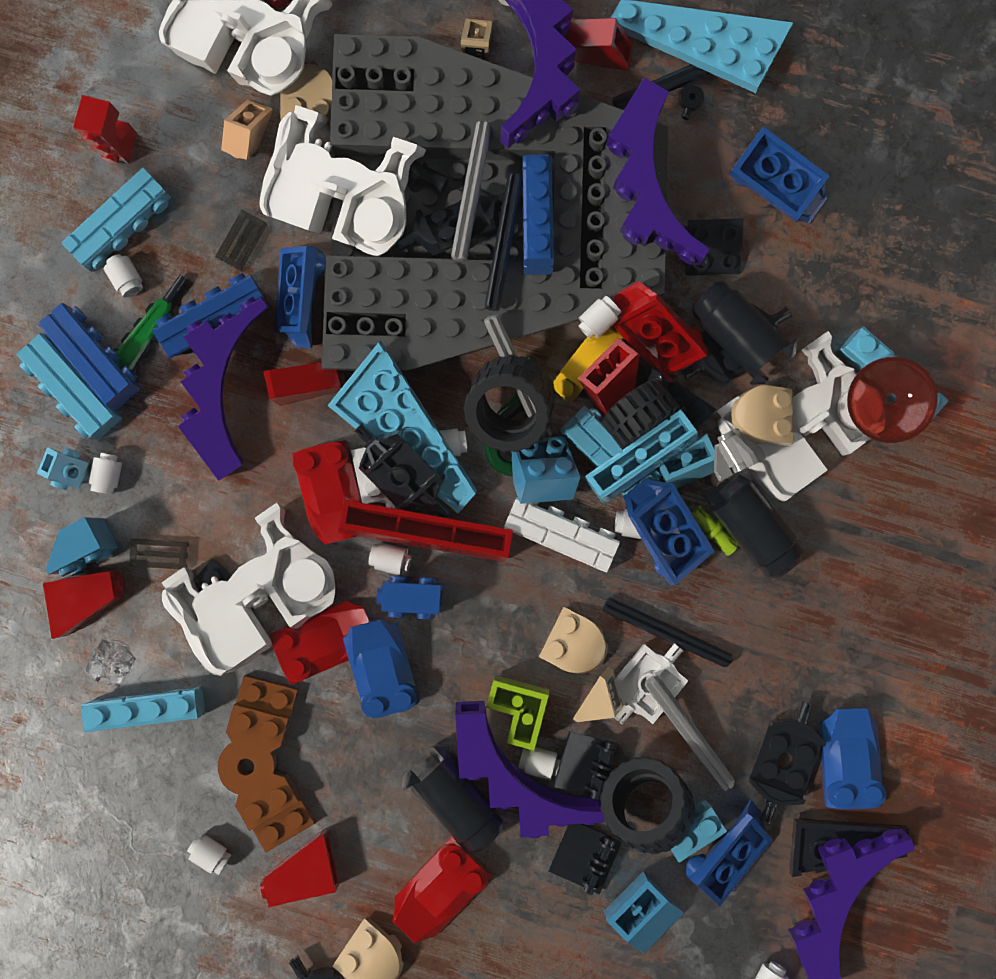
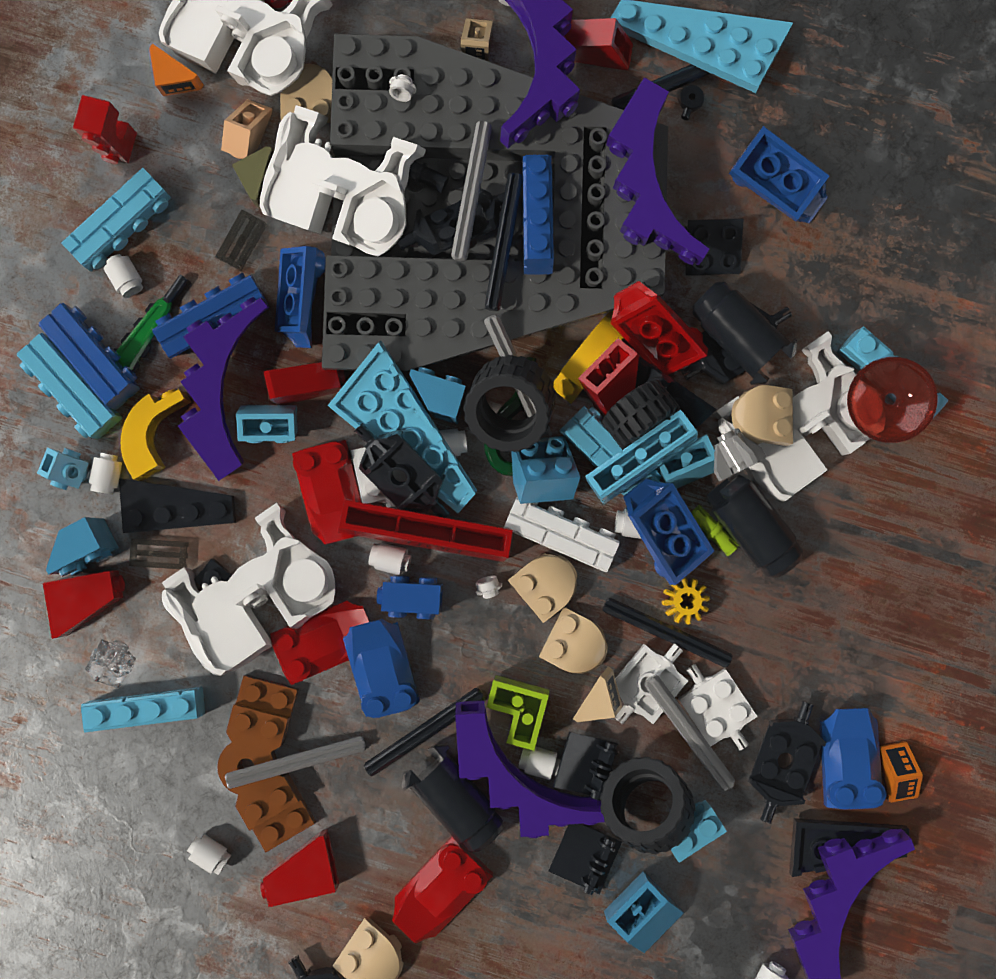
white brick [578,296,621,338] -> none
blue slope [686,800,773,906] -> none
none -> black wing [119,478,236,533]
none -> yellow arch [120,389,191,481]
none -> orange slope [149,43,204,96]
none -> light grey axle [225,736,366,789]
none -> olive slope [232,146,274,208]
none -> medium azure brick [236,405,298,443]
none -> black axle [364,688,485,777]
none -> white plate [389,74,417,102]
none -> dark azure slope [409,367,467,424]
none -> white plate [475,575,502,599]
none -> tan slope [508,553,578,623]
none -> yellow gear [661,577,710,625]
none -> white plate [678,664,757,750]
none -> orange slope [879,741,923,803]

